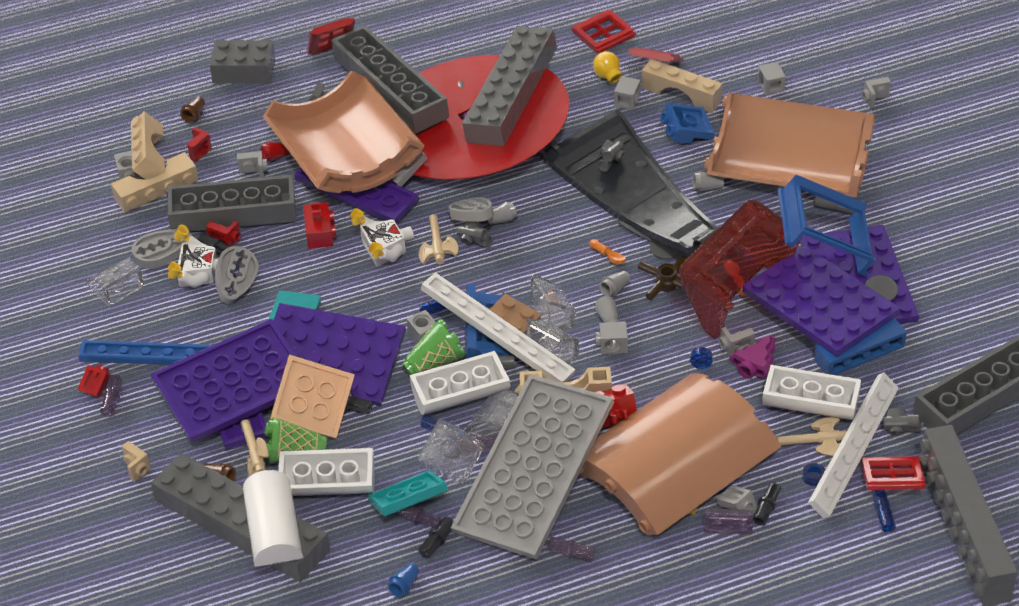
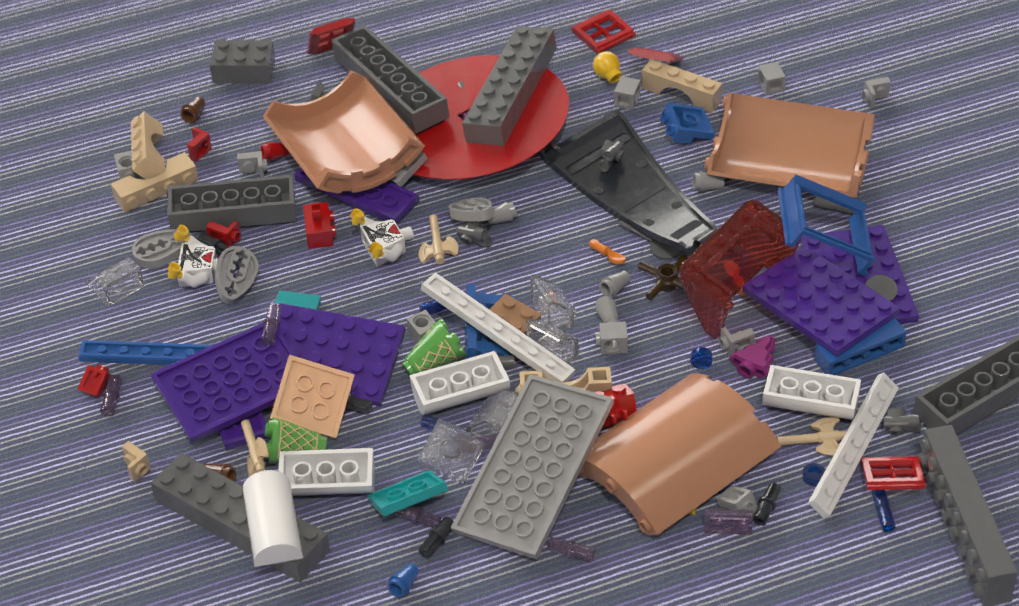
none -> clear purple axle [261,302,281,346]

